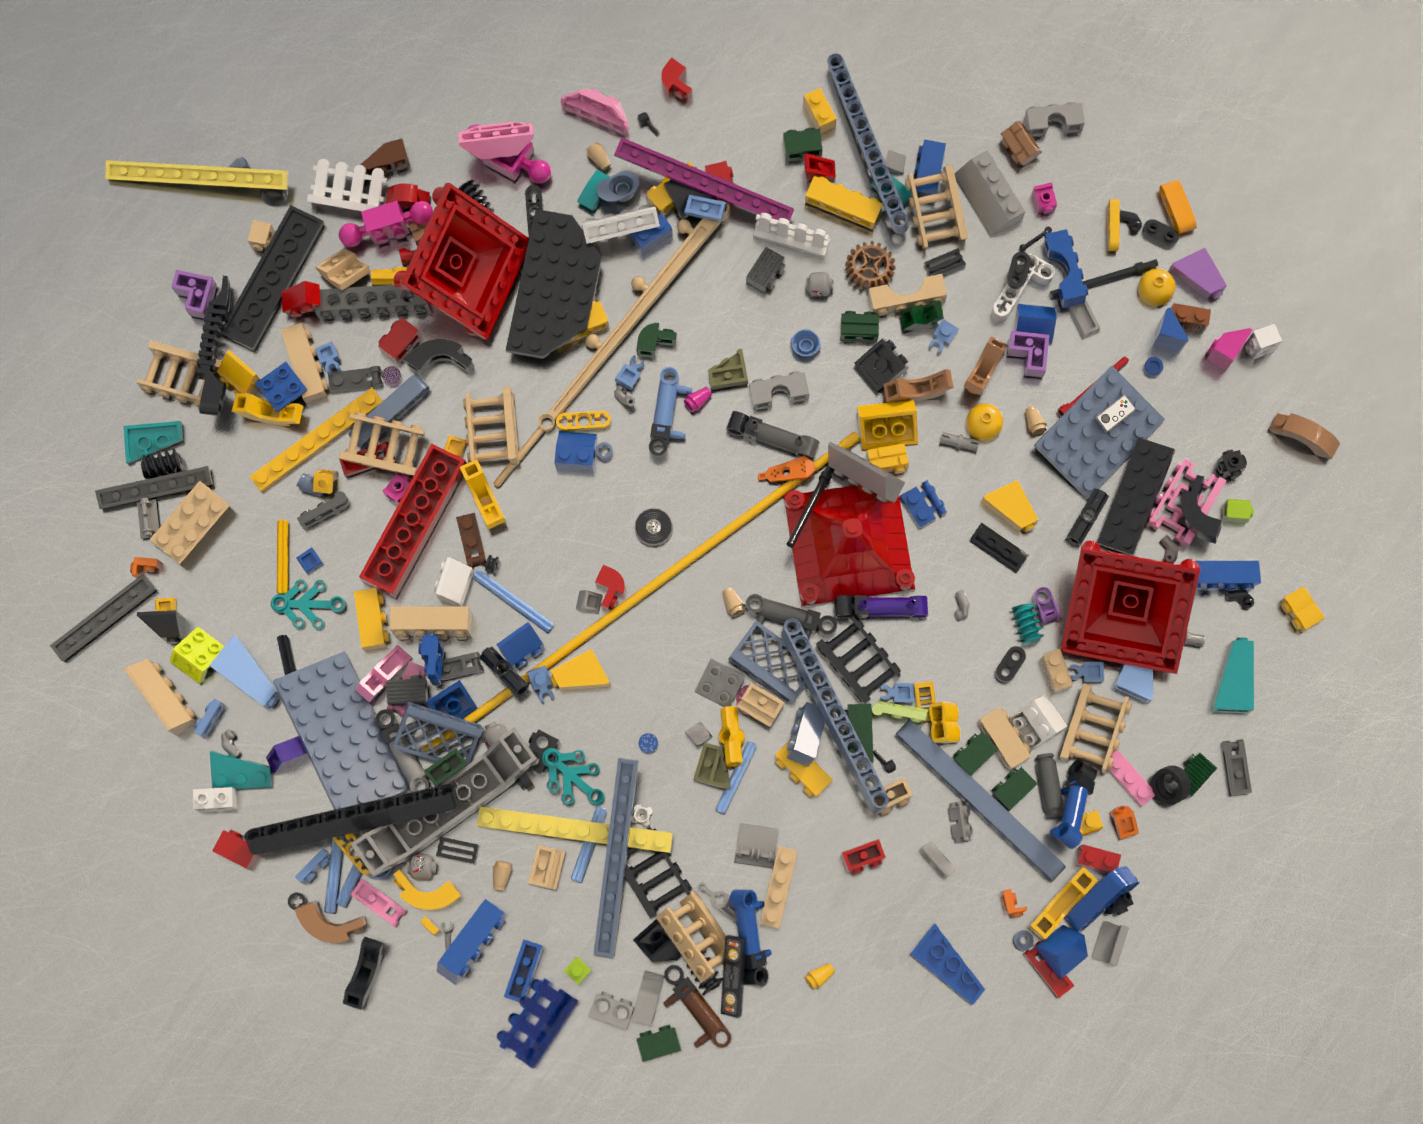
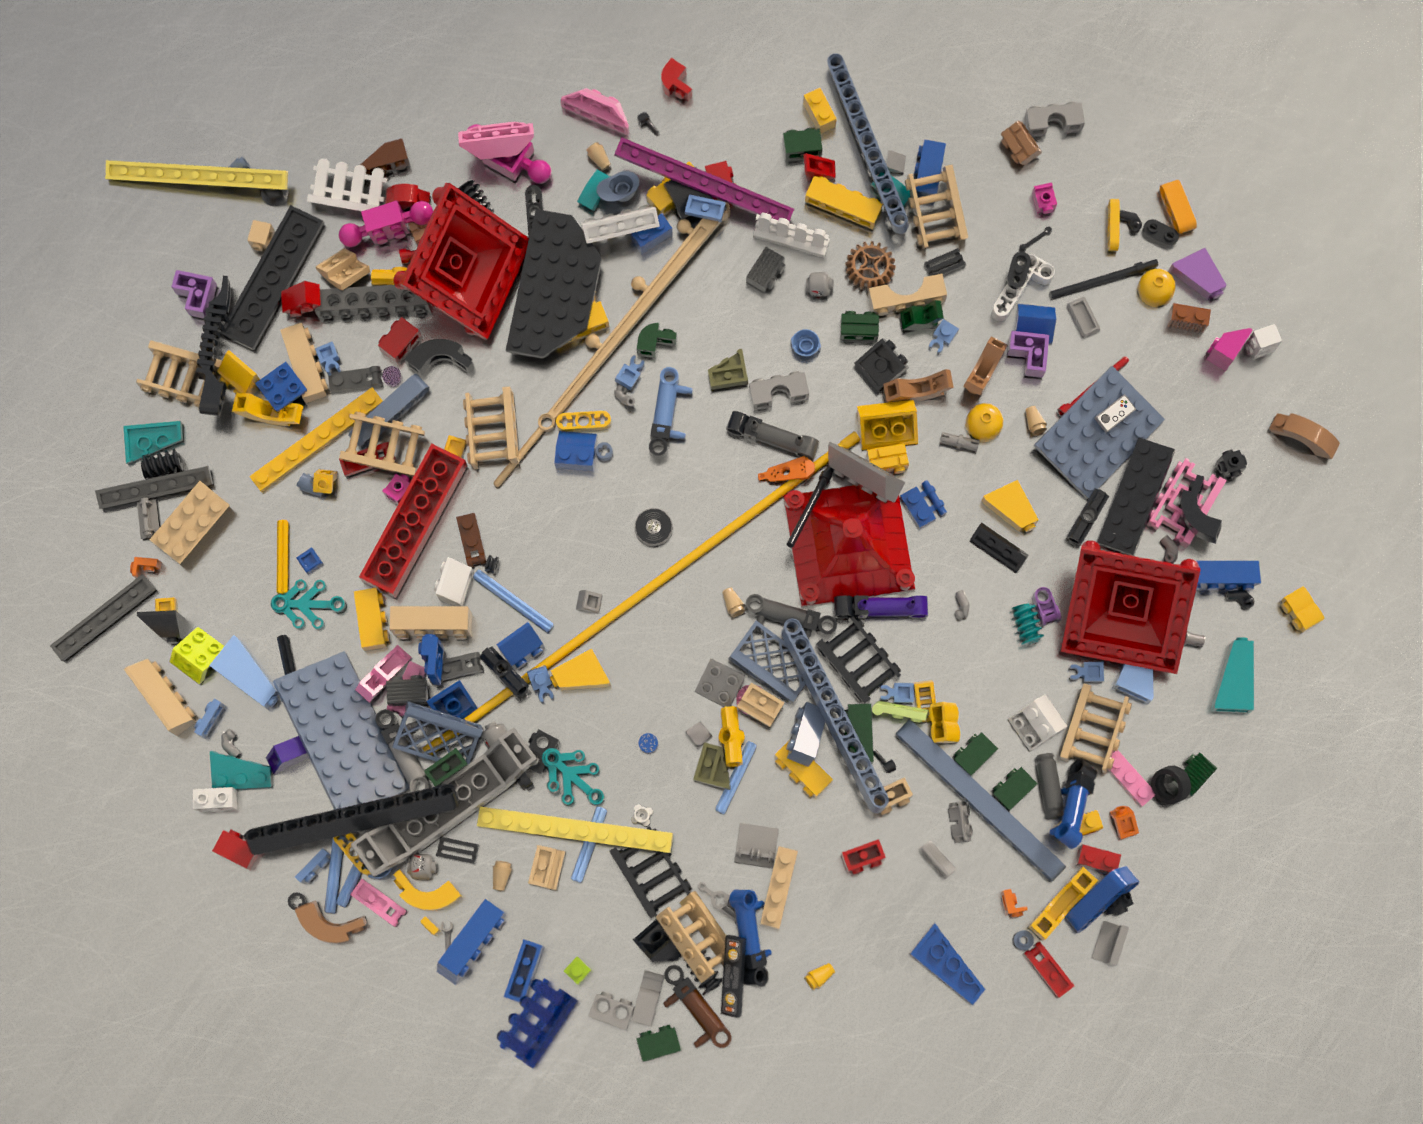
dark grey plate [297,491,349,529] -> none
black arch [343,936,383,1010] -> none
yellow arch [460,459,506,530] -> none
sand blue plate [593,758,639,958] -> none
red brick [595,565,626,612] -> none
dark pink cone [684,386,712,412] -> none
light grey slope [954,150,1025,236] -> none
tan brick [978,707,1031,771] -> none
black plate [995,646,1026,683] -> none
blue slope [1035,925,1088,979] -> none
tan brick [1040,649,1073,694] -> none
blue arch [1044,229,1088,308] -> none
blue tile [1143,357,1163,377] -> none
blue slope [1153,307,1189,352] -> none
dark grey plate [1222,739,1252,795] -> none
lime brick [1223,499,1254,523] -> none

